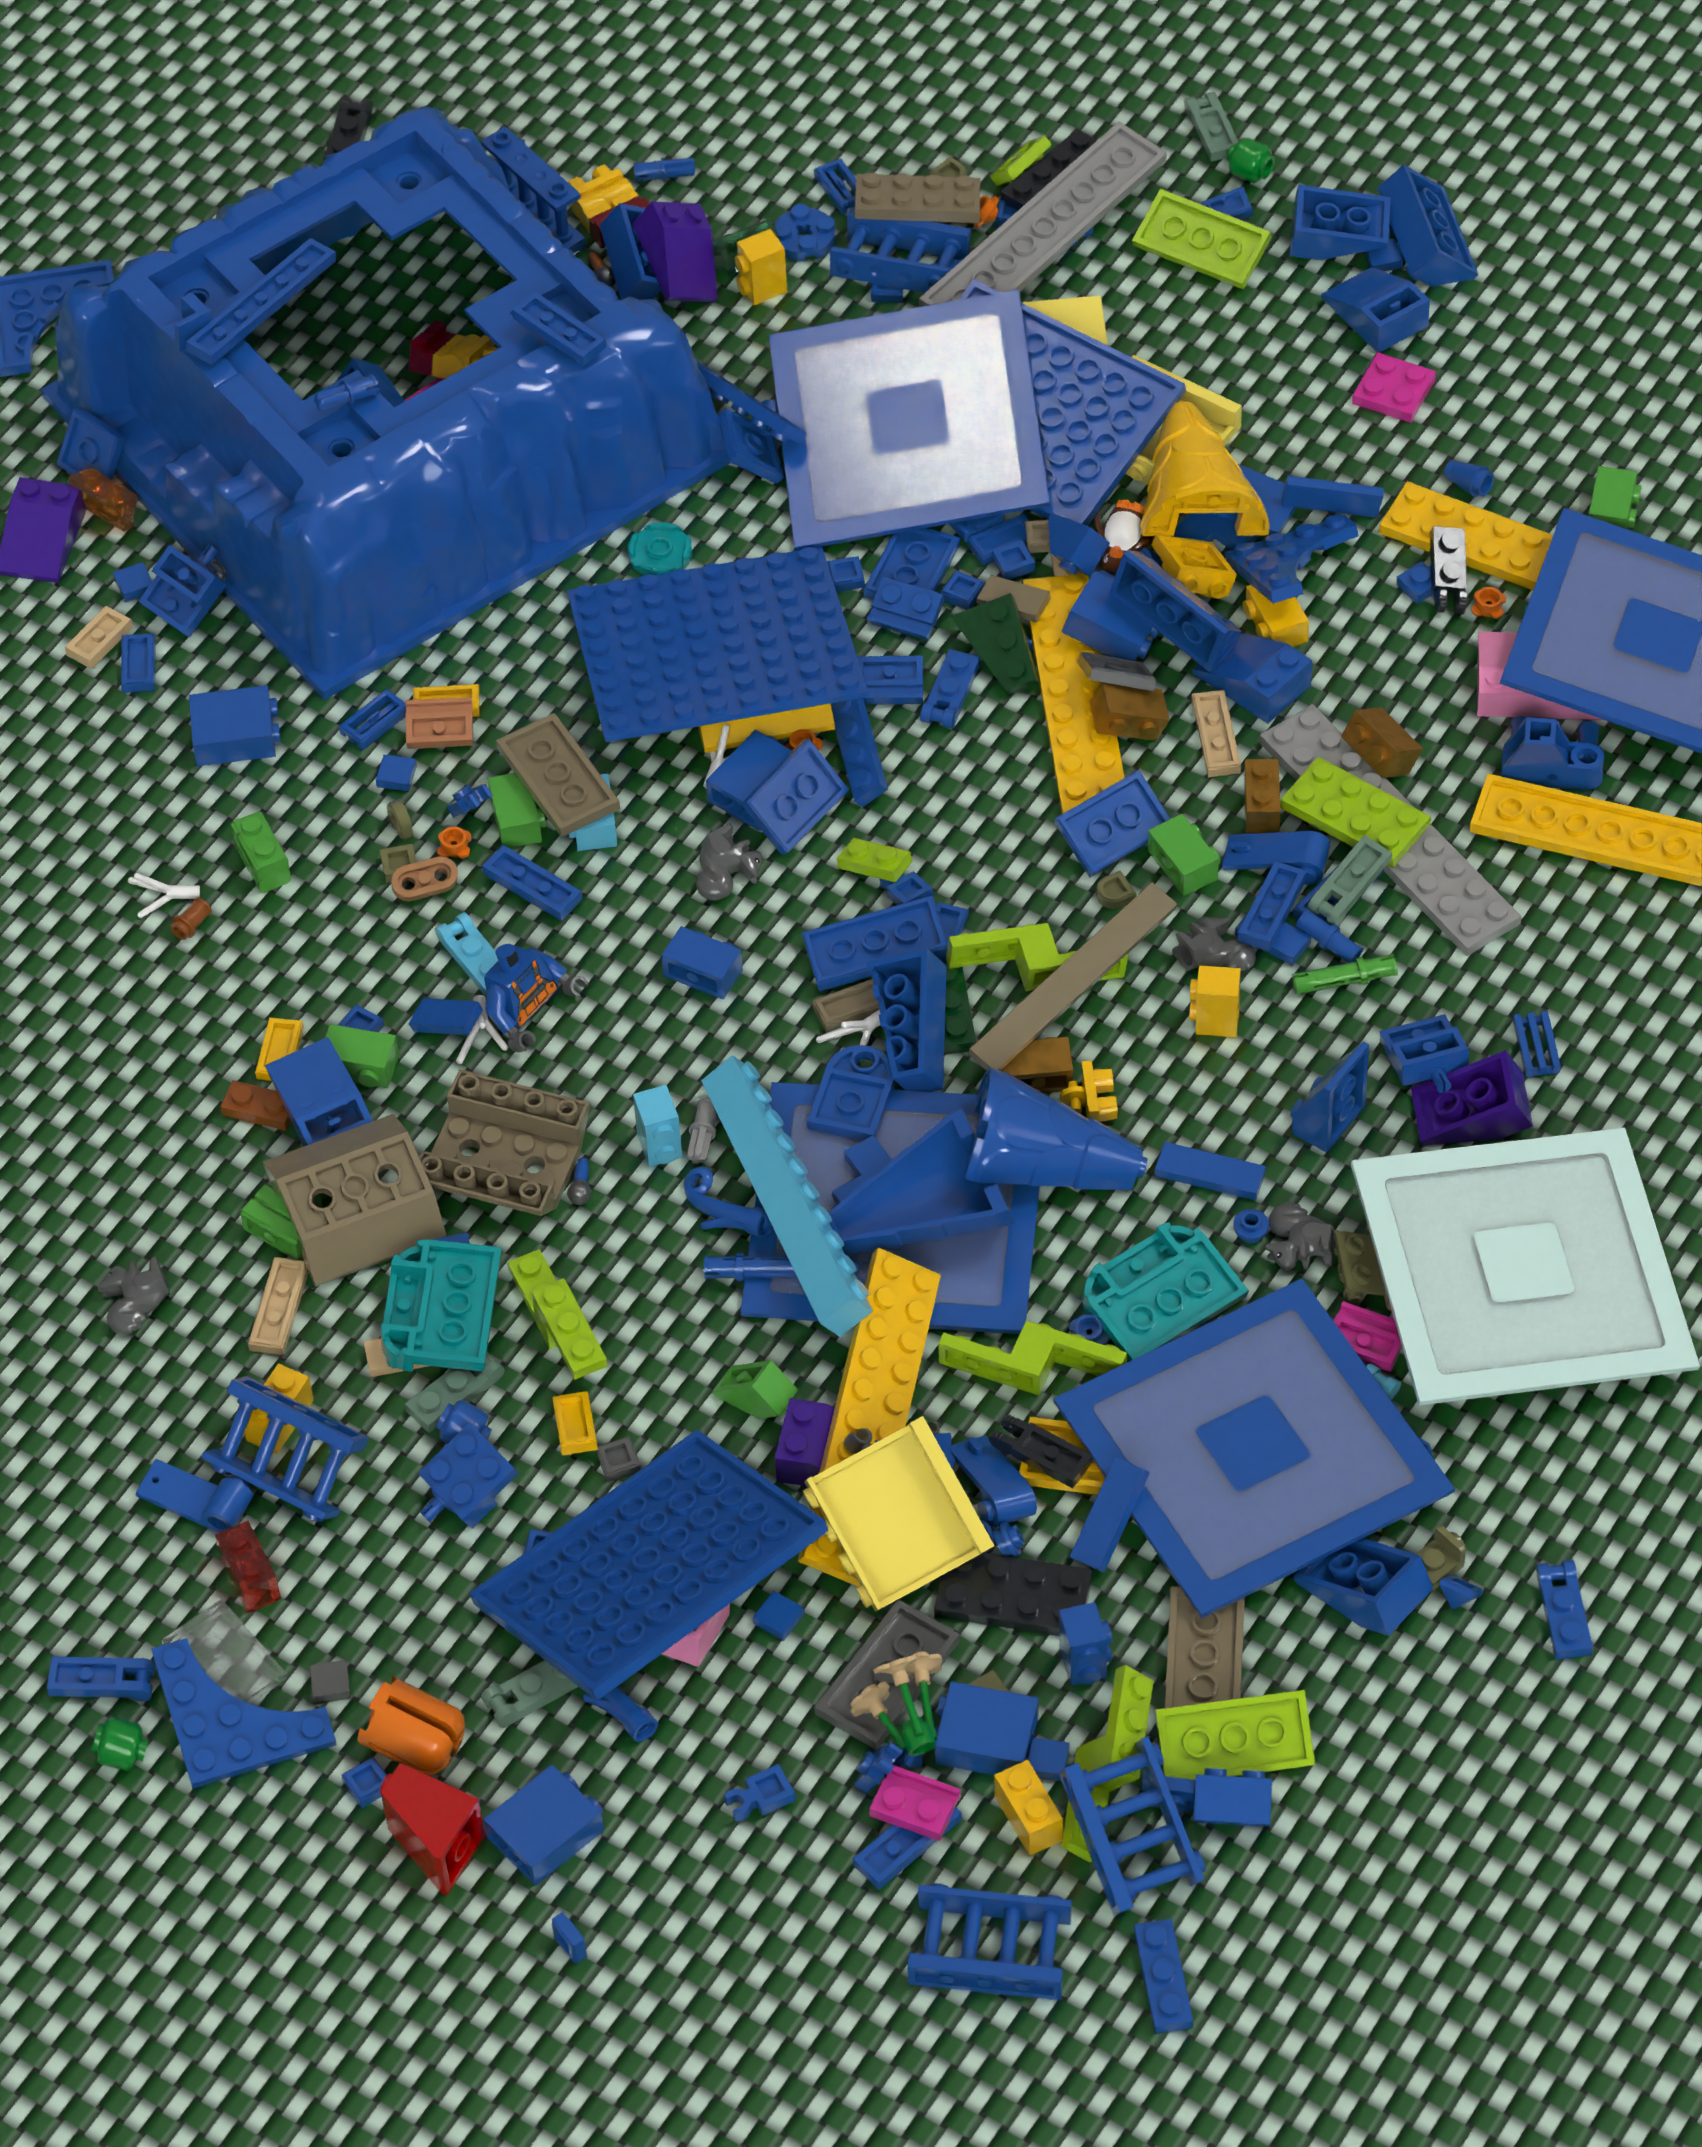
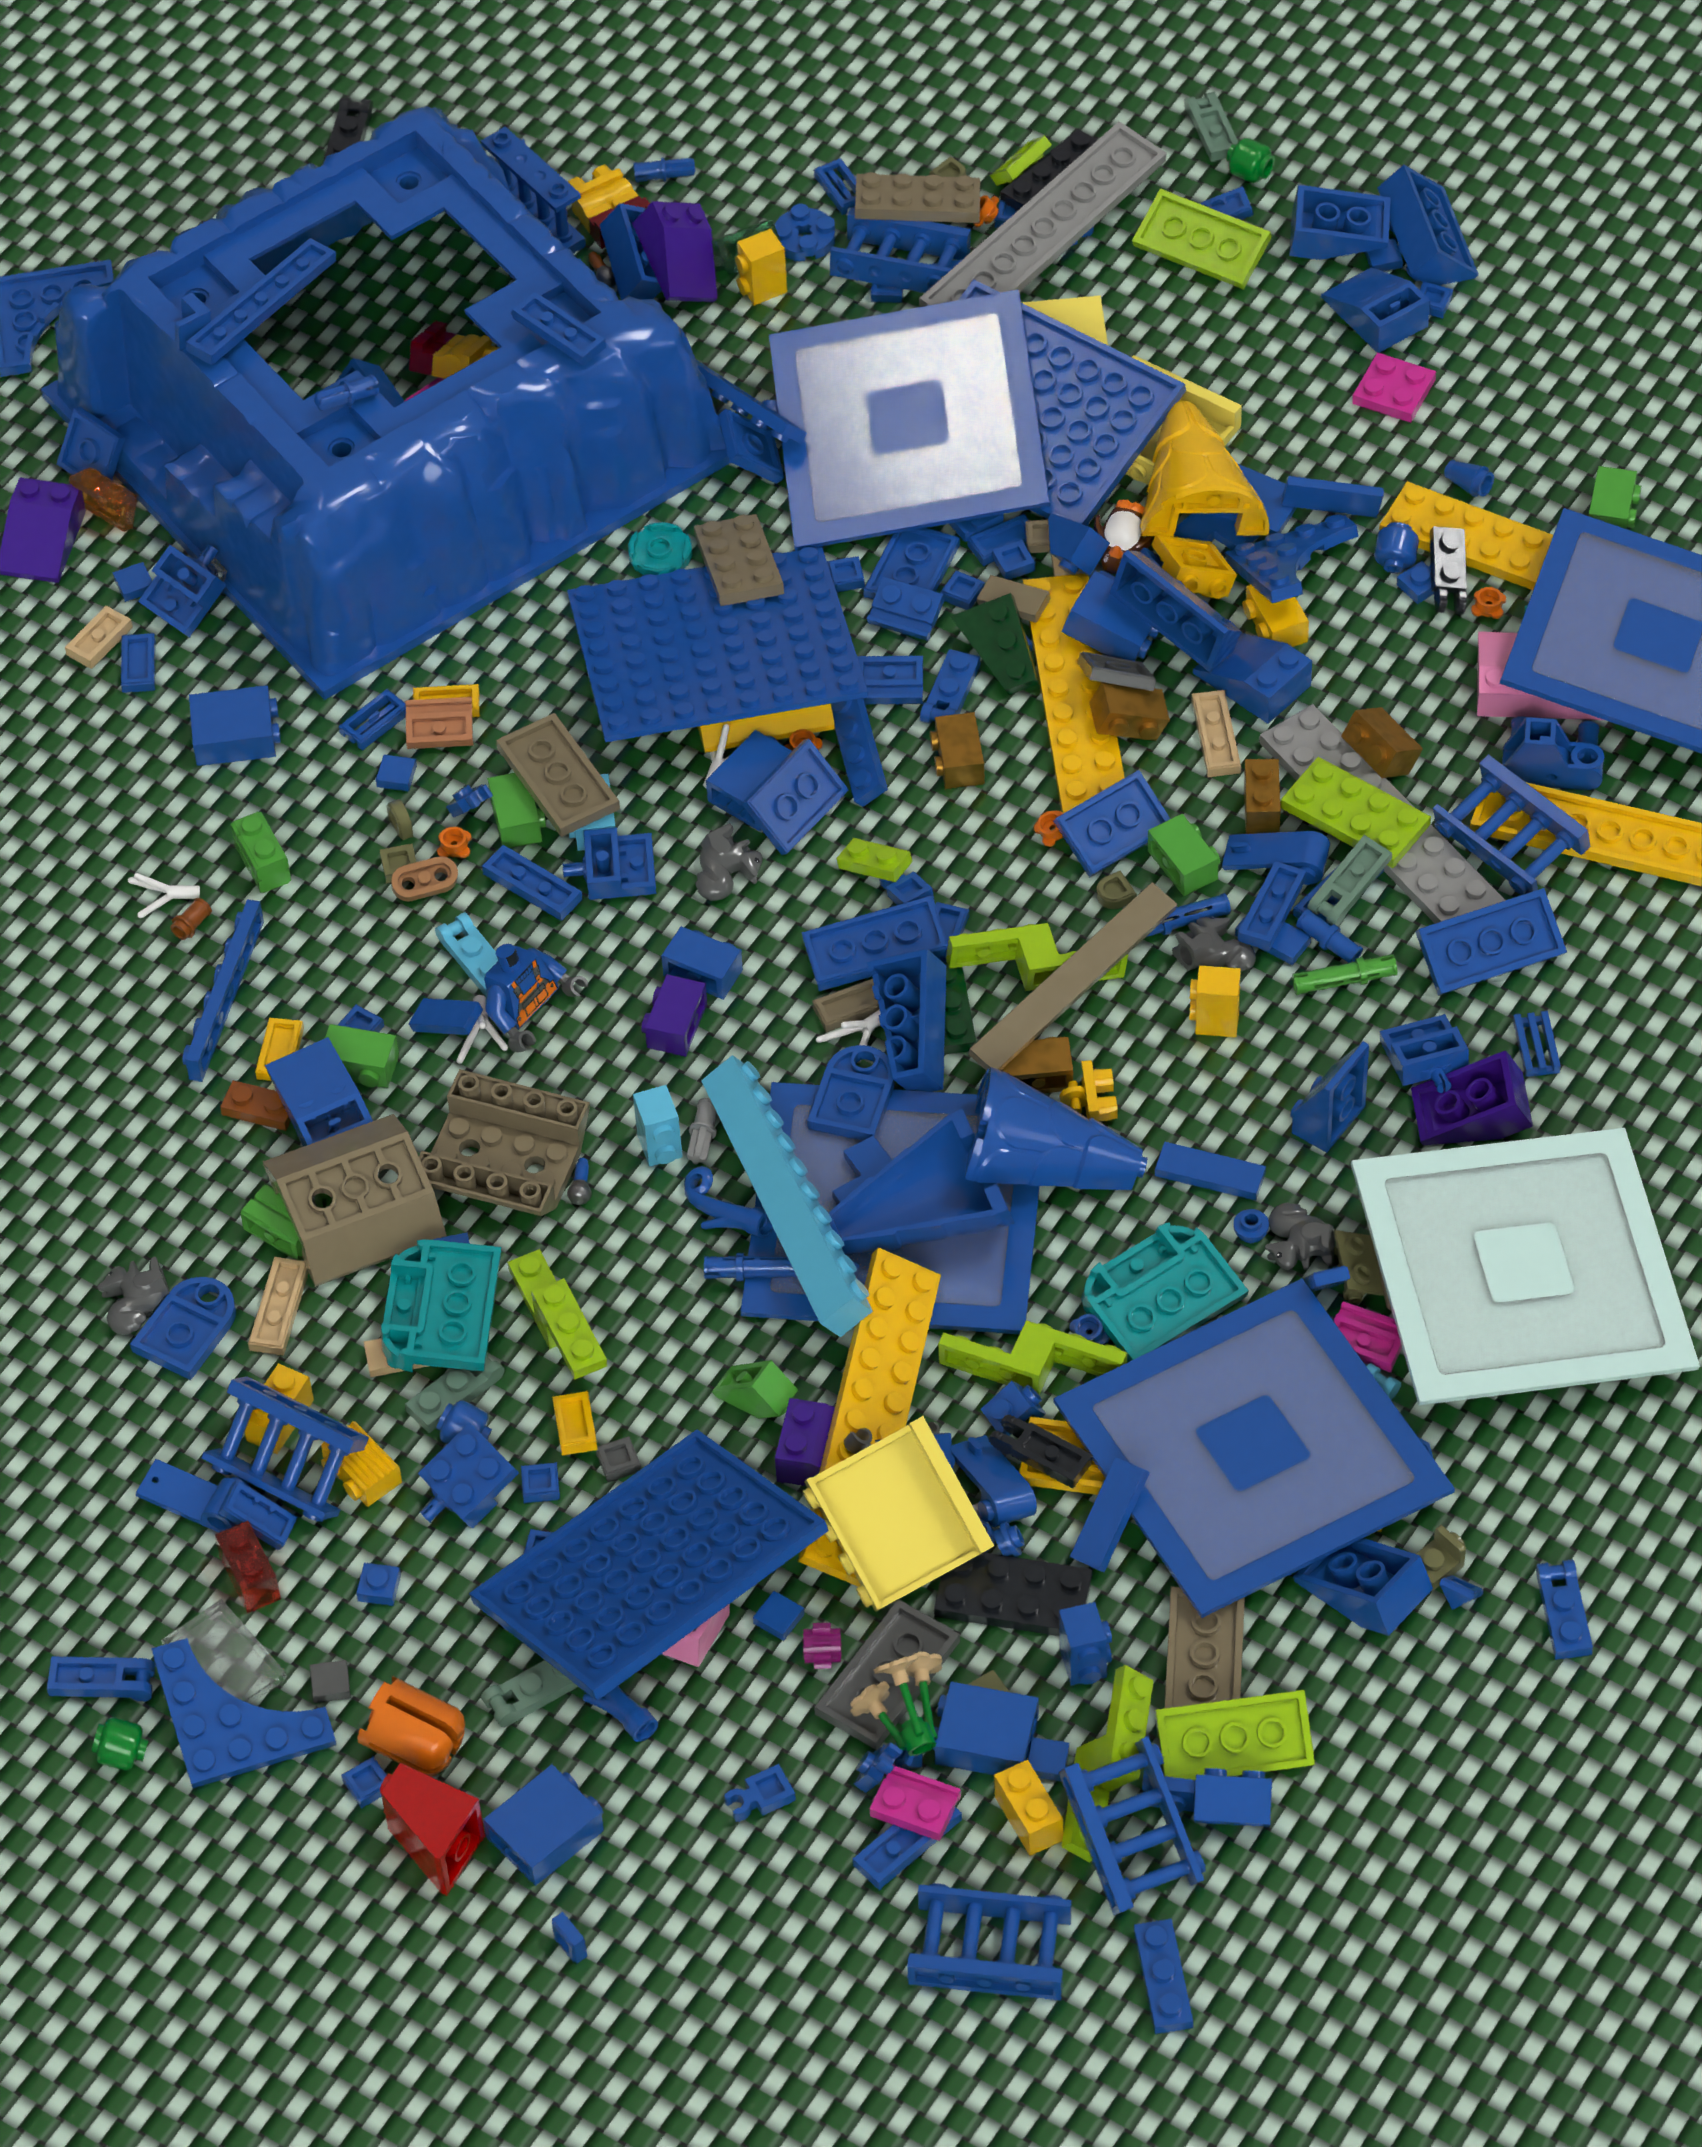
none -> blue tile [130,1277,236,1380]
none -> blue plate [182,899,264,1082]
none -> blue plate [218,1480,297,1550]
none -> yellow brick [321,1421,402,1507]
none -> blue plate [356,1563,401,1606]
none -> blue tile [521,1462,560,1503]
none -> blue plate [562,828,657,900]
none -> dark purple brick [641,974,707,1057]
none -> dark tan plate [694,514,784,606]
none -> magenta gear [803,1623,841,1669]
none -> pearl gold brick [930,712,985,789]
none -> blue bracket [981,1381,1046,1436]
none -> orange plate [1034,810,1063,846]
none -> blue pin [1146,893,1231,937]
none -> blue tile [1303,1266,1350,1292]
none -> blue head [1374,522,1419,573]
none -> blue plate [1415,888,1567,996]
none -> blue tile [1420,282,1453,319]
none -> blue fence [1433,754,1591,895]

